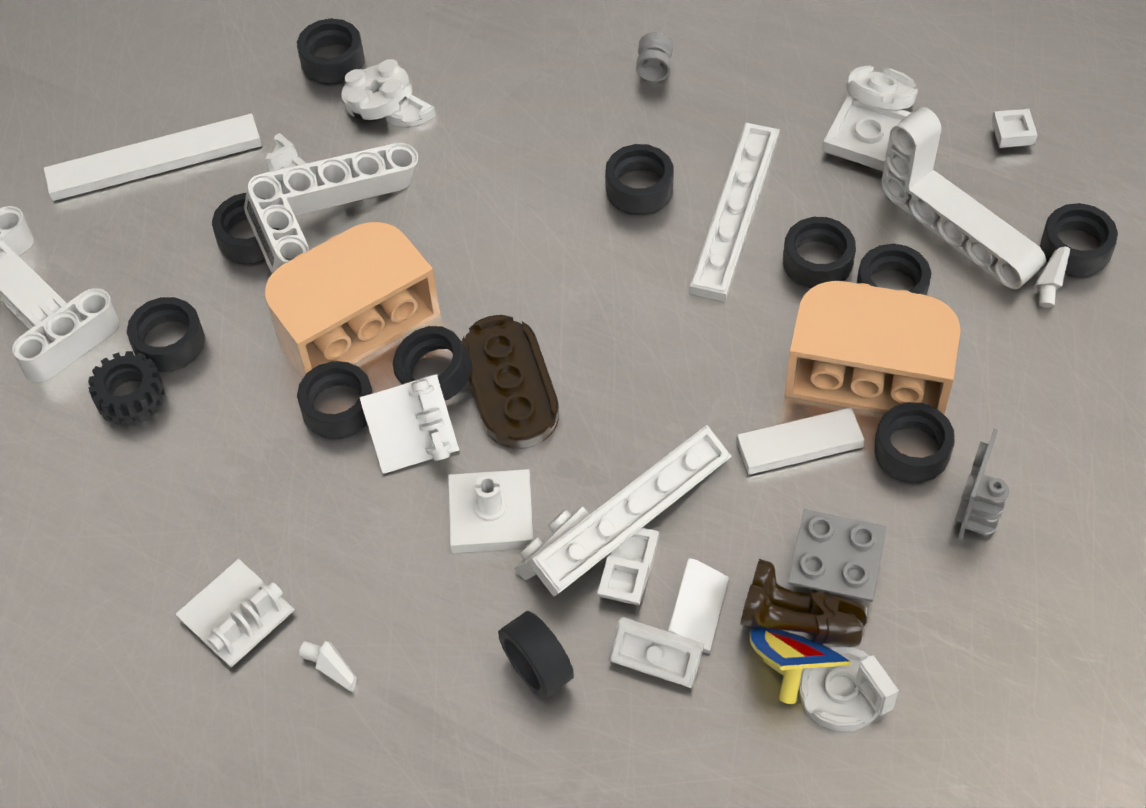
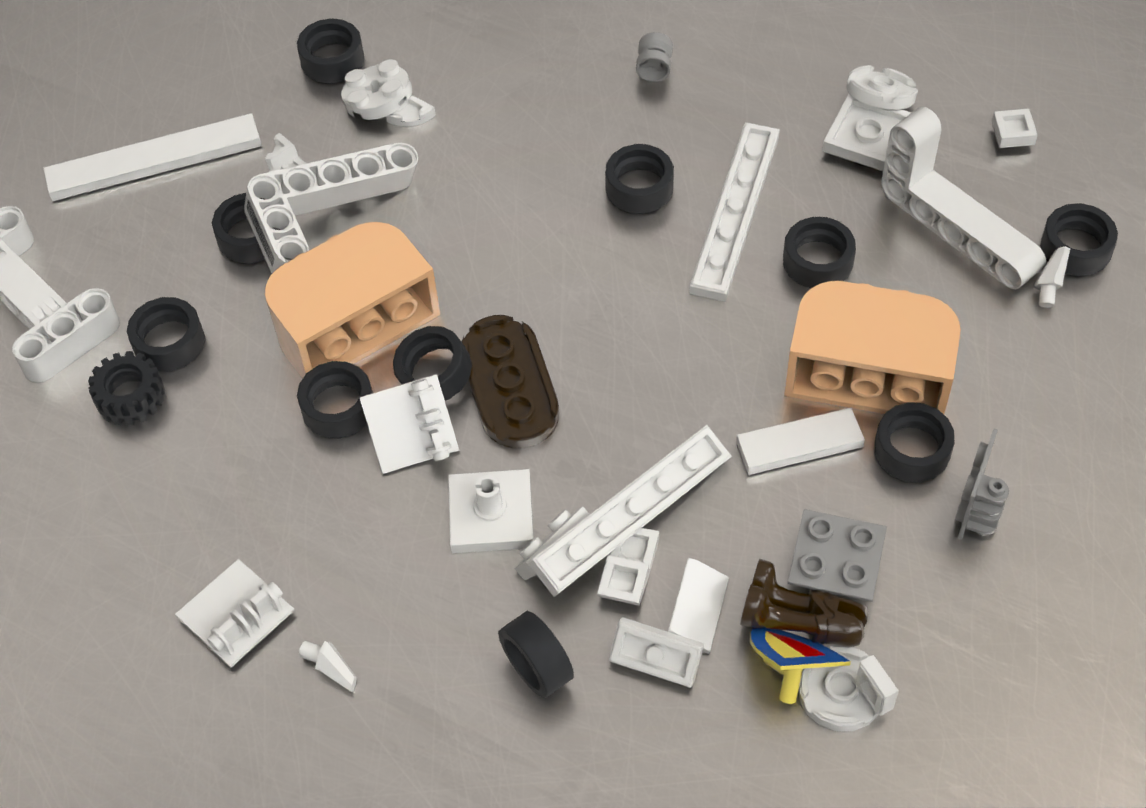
black tyre [856,243,932,295] -> none

